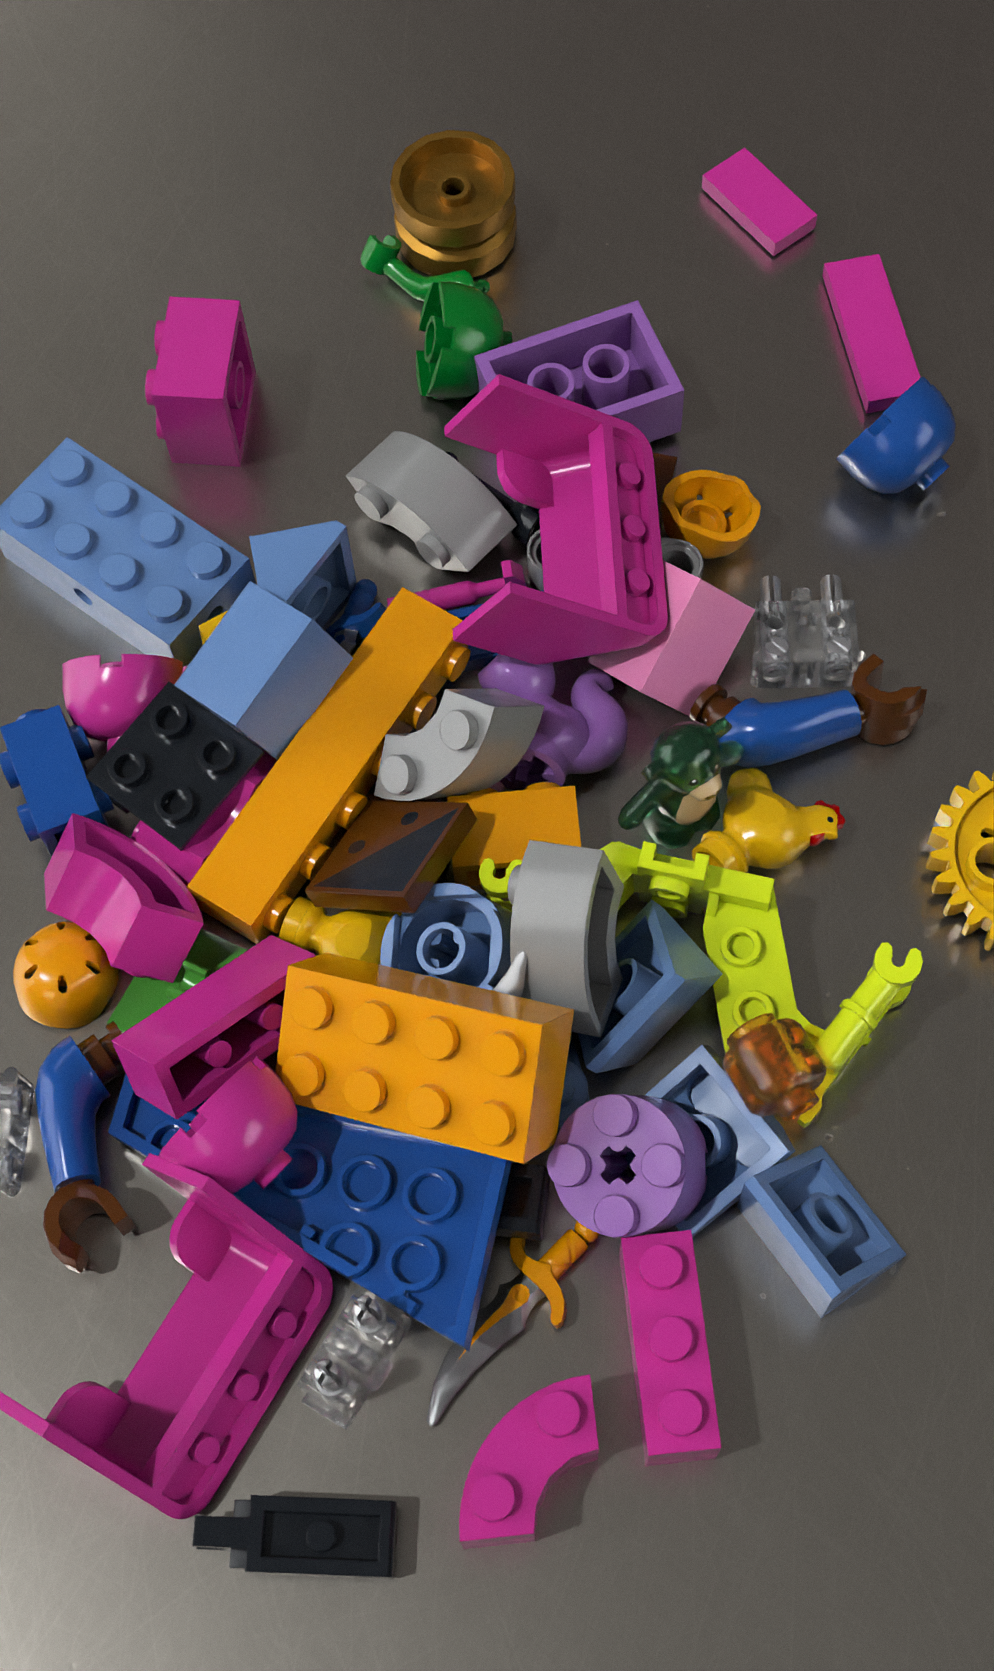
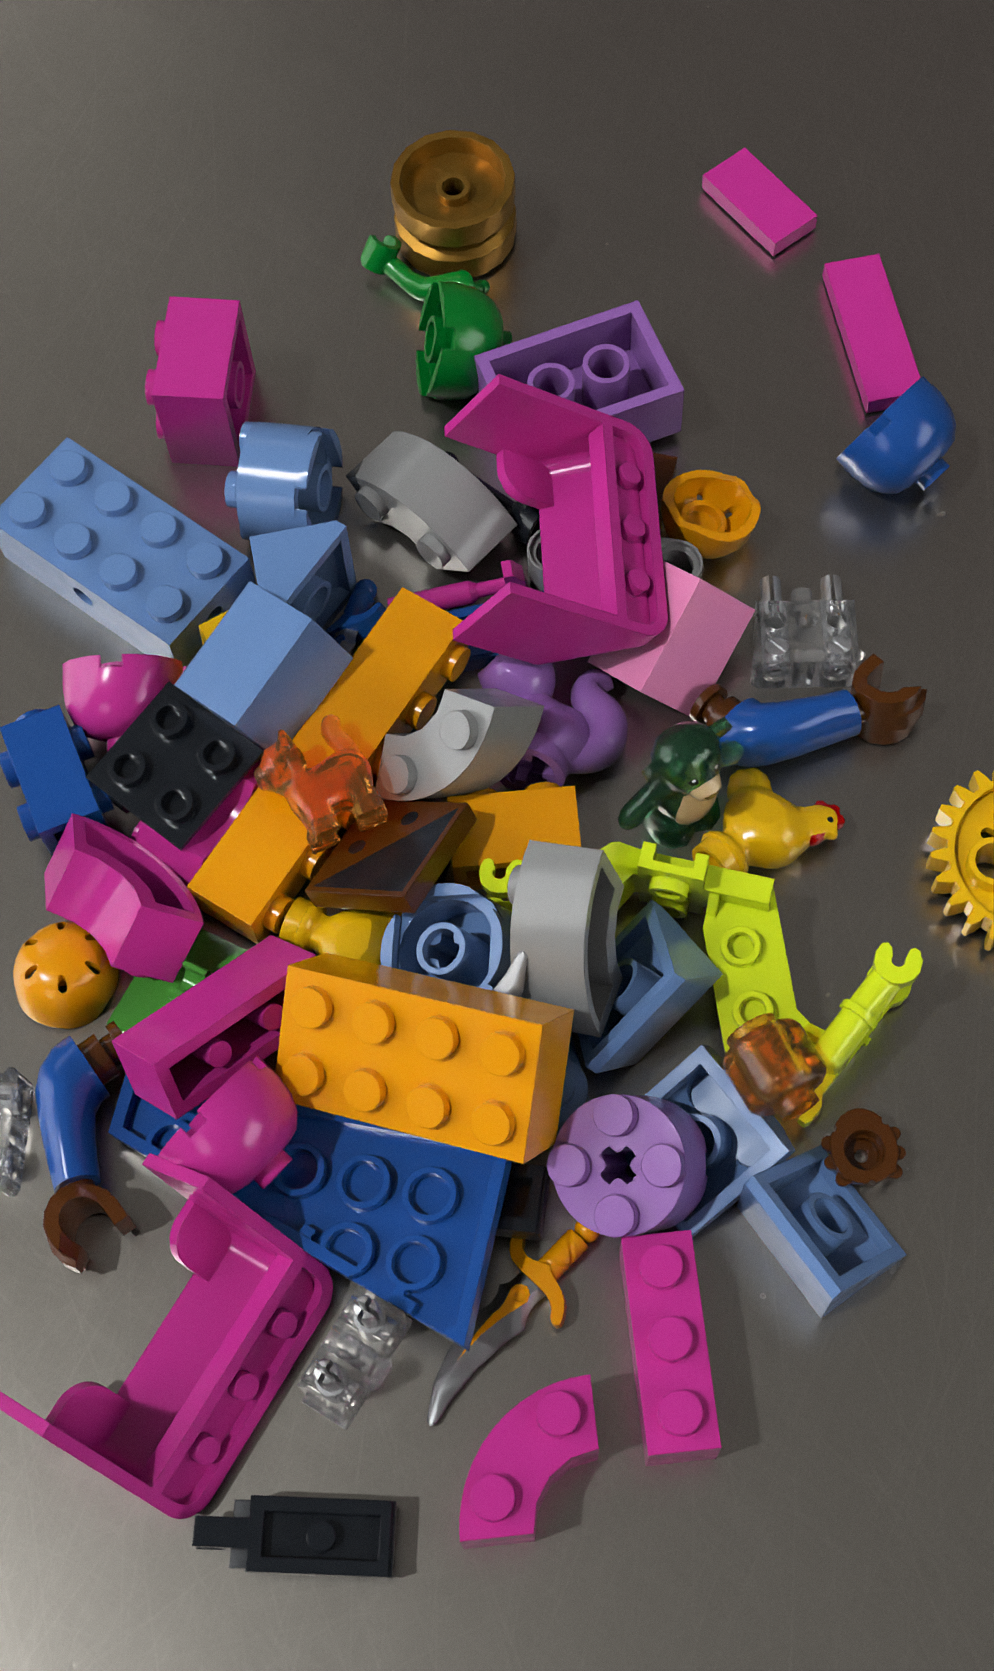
none -> medium blue brick [224,421,343,541]
none -> clear orange animal [254,714,388,854]
none -> reddish brown animal [821,1108,906,1187]

